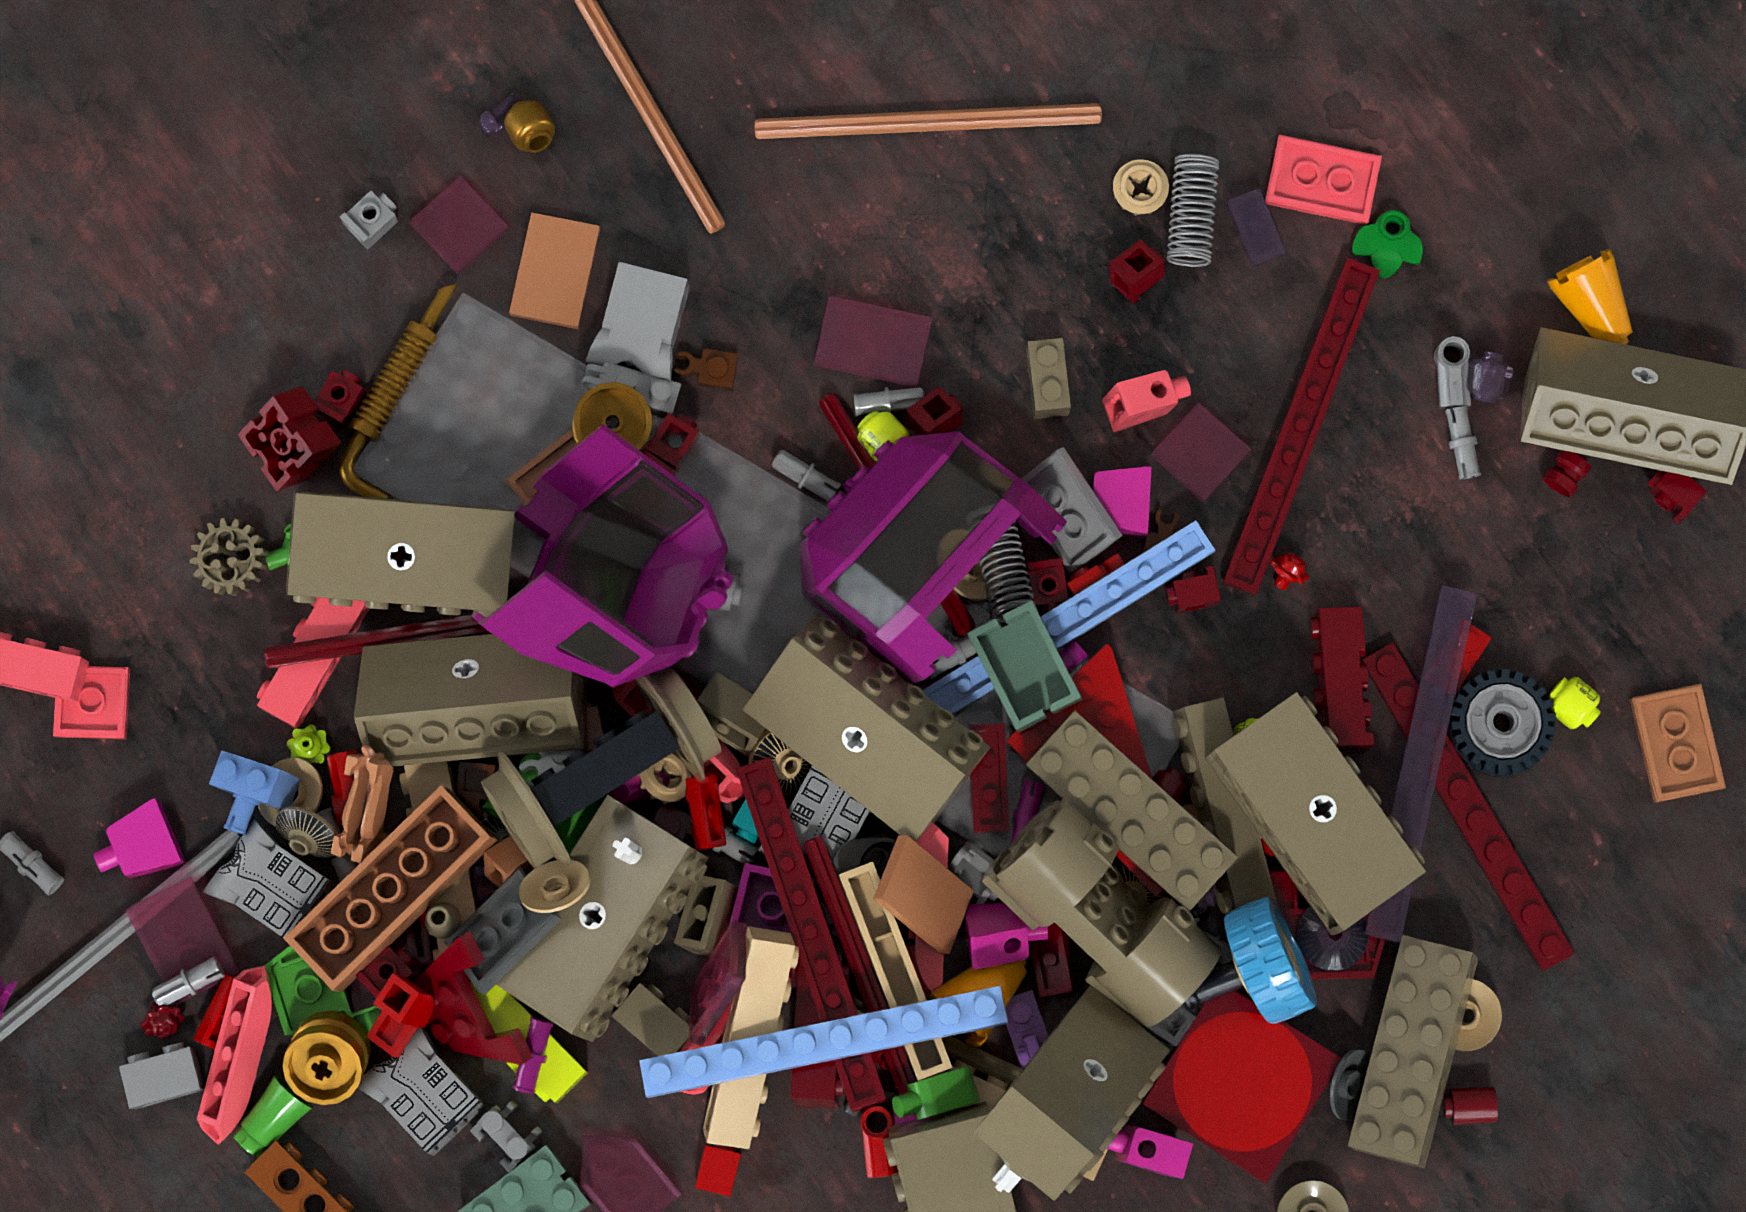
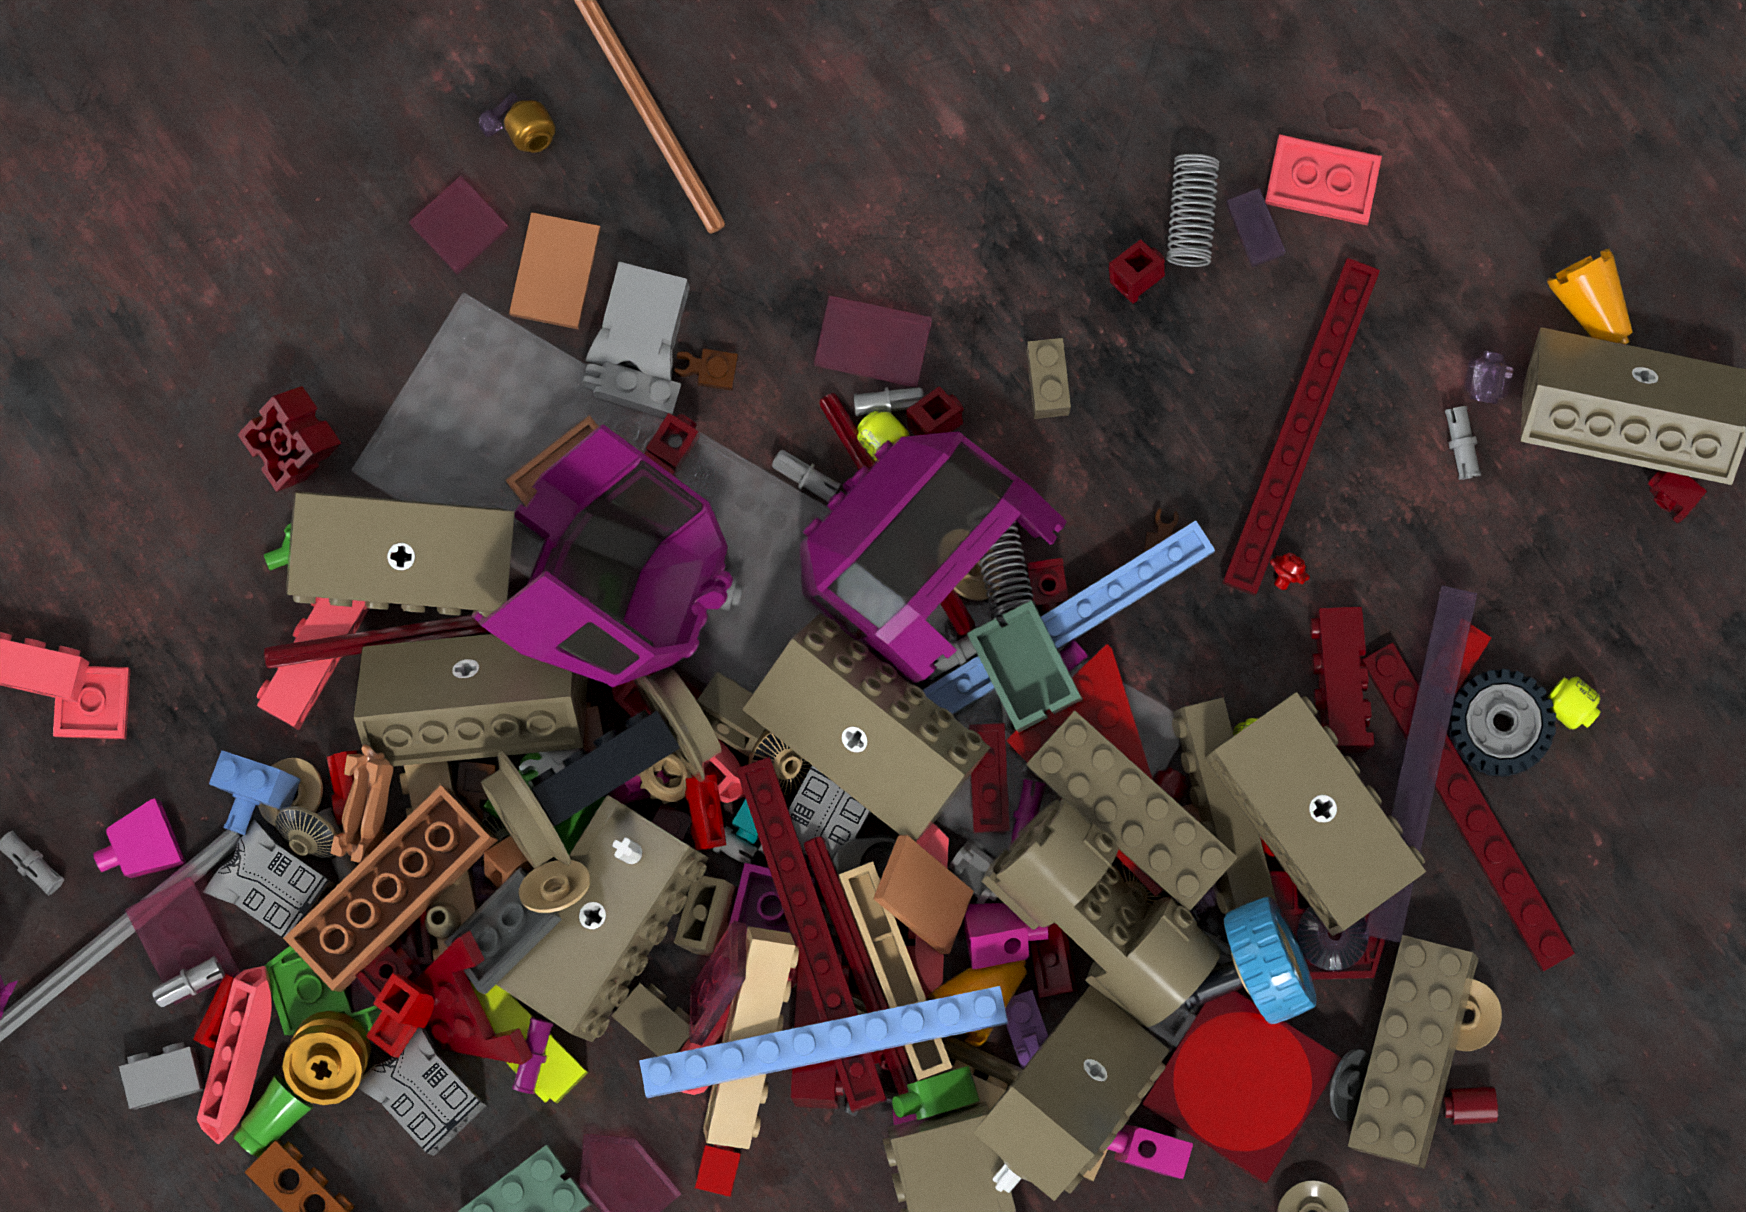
dark red plant [140,1002,185,1038] -> none
dark tan gear [189,518,268,596] -> none
lime plant [287,724,331,764] -> none
dark red brick [313,369,366,429] -> none
pearl gold piece [338,284,458,499] -> none
light grey brick [340,190,398,250] -> none
light grey piece [470,1100,543,1173] -> none
pearl gold wheel [572,382,652,452] -> none
nougat axle [754,103,1102,139] -> none
red piece [861,1104,898,1178] -> none
light grey tile [1021,447,1122,574] -> none
red plate [1067,554,1125,598] -> none
dark pink torso [1092,466,1151,539] -> none
coral torso [1102,370,1191,432] -> none
tan gear [1113,159,1169,215] -> none
clear pink tile [1151,402,1251,503] -> none
dark red brick [1164,566,1221,614] -> none
green plate [1352,210,1423,279] -> none
light grey piece [1434,336,1471,409] -> none
dark red wheel [1542,450,1591,498] -> none
nougat tile [1630,684,1726,803] -> none

